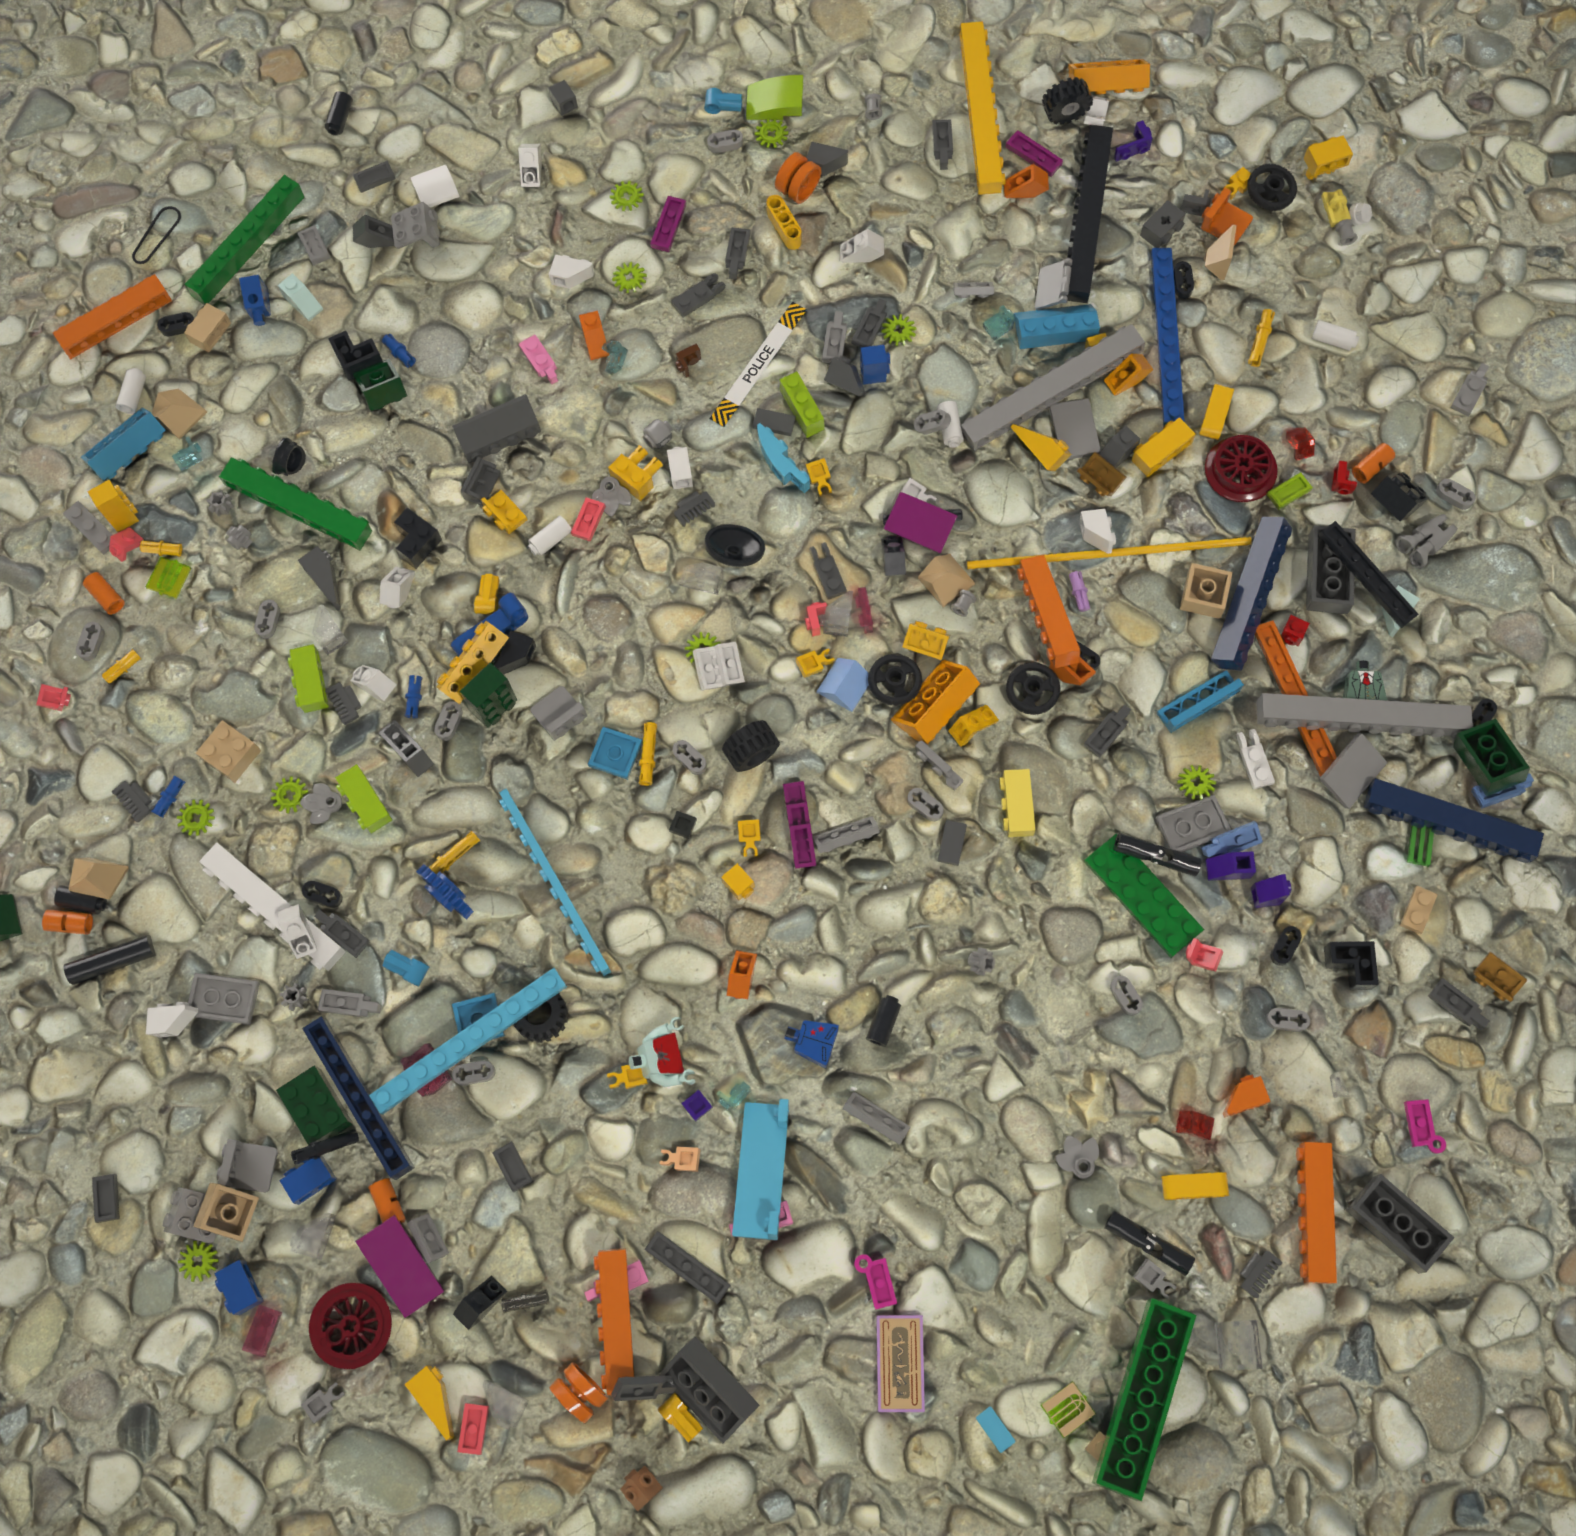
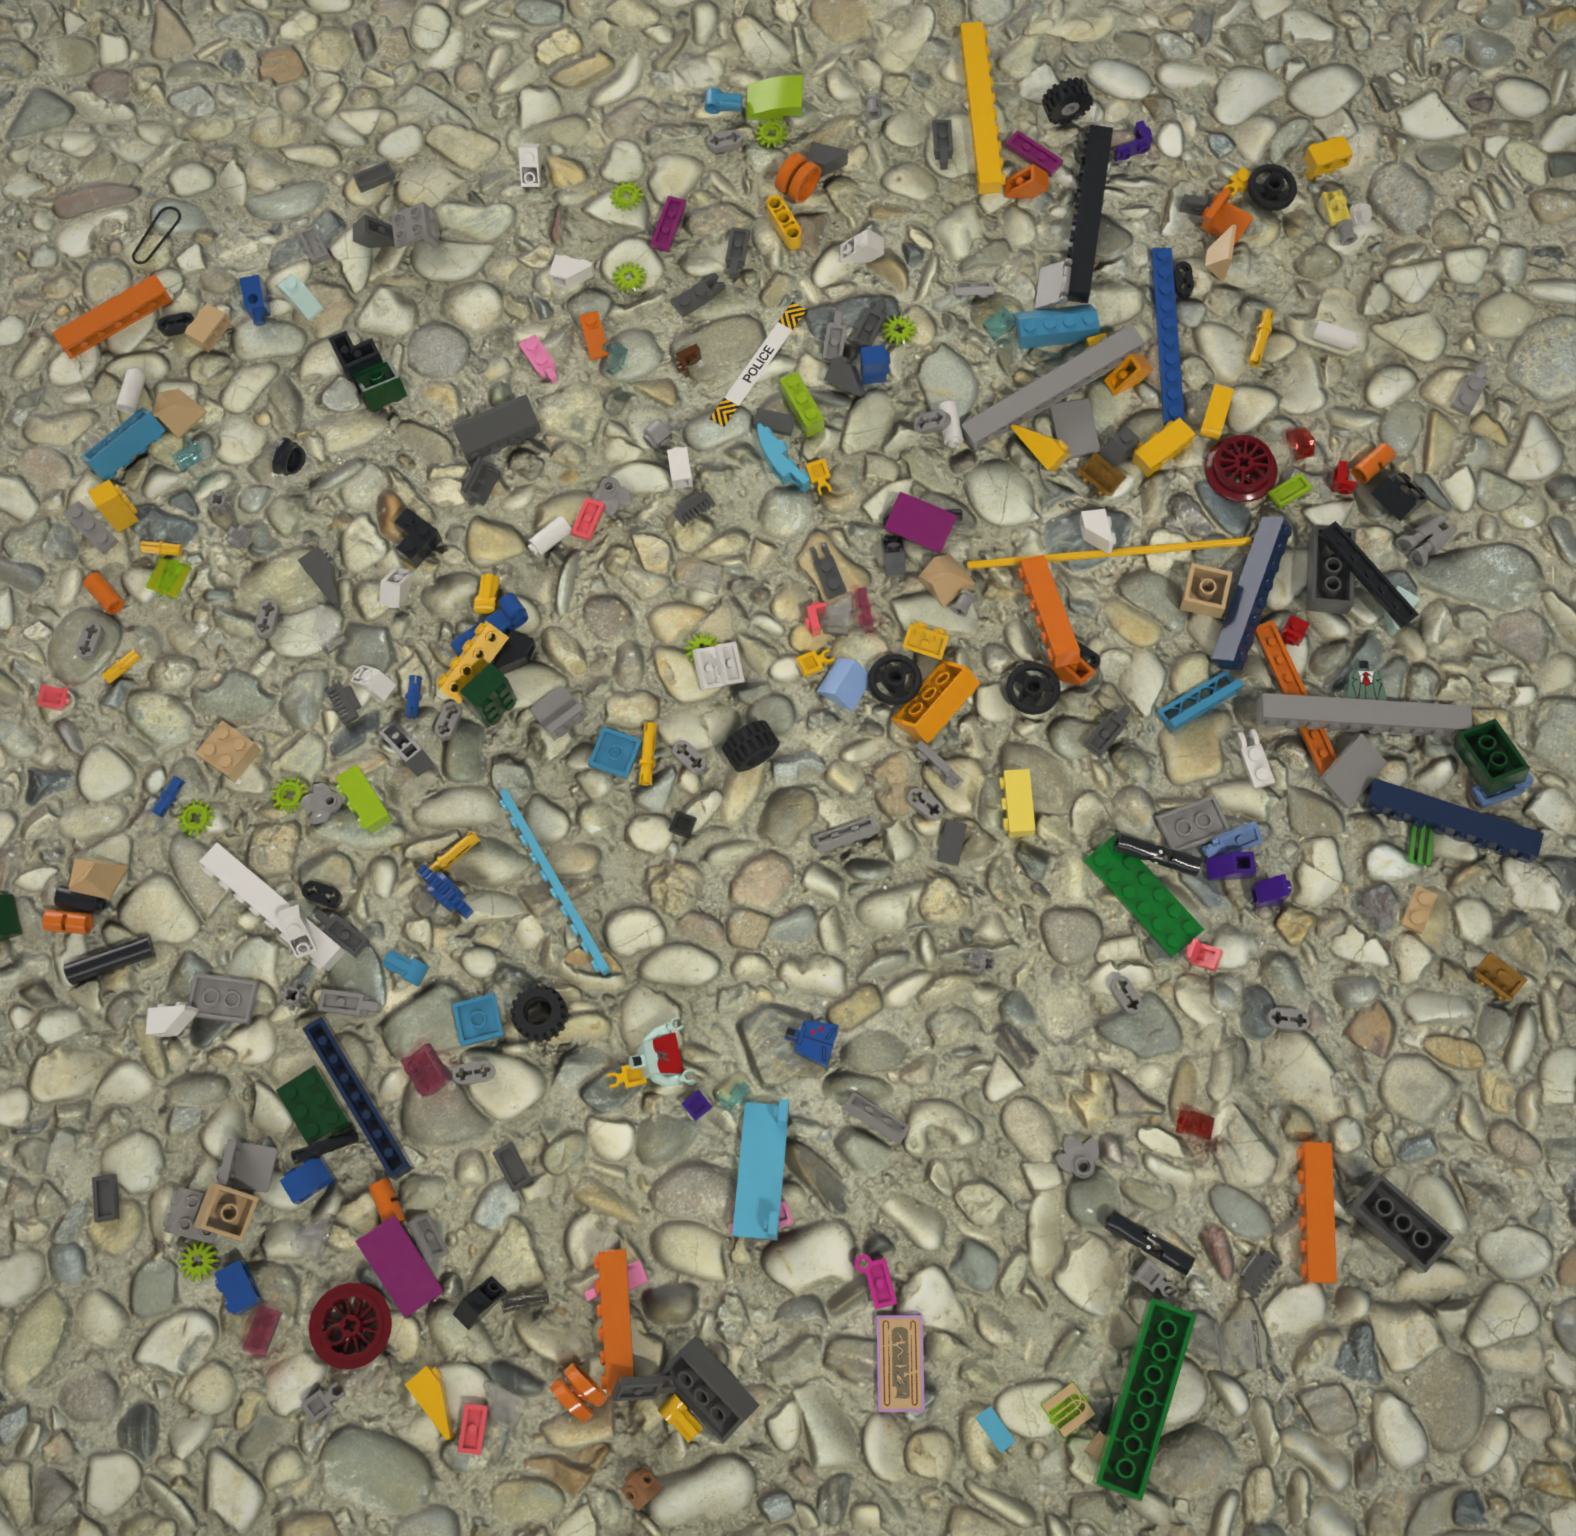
coral bracket [109,527,144,562] -> none
dark grey piece [112,781,152,822] -> none
green brick [184,175,305,305] -> none
green brick [219,457,372,551] -> none
lime brick [288,644,329,713] -> none
black brick [324,91,353,135] -> none
medium azure plate [369,968,567,1115] -> none
blue pin [382,334,416,368] -> none
white slope [410,165,460,207] -> none
yellow bracket [481,490,528,534] -> none
dark grey brick [548,80,578,116] -> none
yellow brick [608,445,663,501] -> none
dark grey tile [644,1231,731,1304] -> none
light nougat plate [660,1147,701,1172] -> none
black dish [704,524,765,567] -> none
yellow brick [721,863,755,900] -> none
orange slope [727,950,757,999] -> none
yellow plate [738,819,761,857] -> none
magenta slope [783,781,816,869] -> none
black brick [866,995,901,1047] -> none
white plate [901,478,937,503] -> none
yellow bracket [948,705,999,747] -> none
light orange slope [1068,59,1150,94] -> none
lavender axle [1069,571,1090,612] -> none
white slope [1084,95,1110,126] -> none
dark grey brick [1140,200,1186,248] -> none
yellow beam [1161,1172,1229,1200] -> none
lime gear [1177,765,1216,800] -> none
orange slope [1223,1074,1271,1118] -> none
black beam [1270,926,1302,966] -> none
black brick [1324,941,1379,990] -> none
dark pink hinge [1404,1099,1446,1154] -> none
dark grey hinge [1428,978,1490,1030] -> none
light grey beam [1436,479,1476,510] -> none
black beam [1472,698,1497,726] -> none

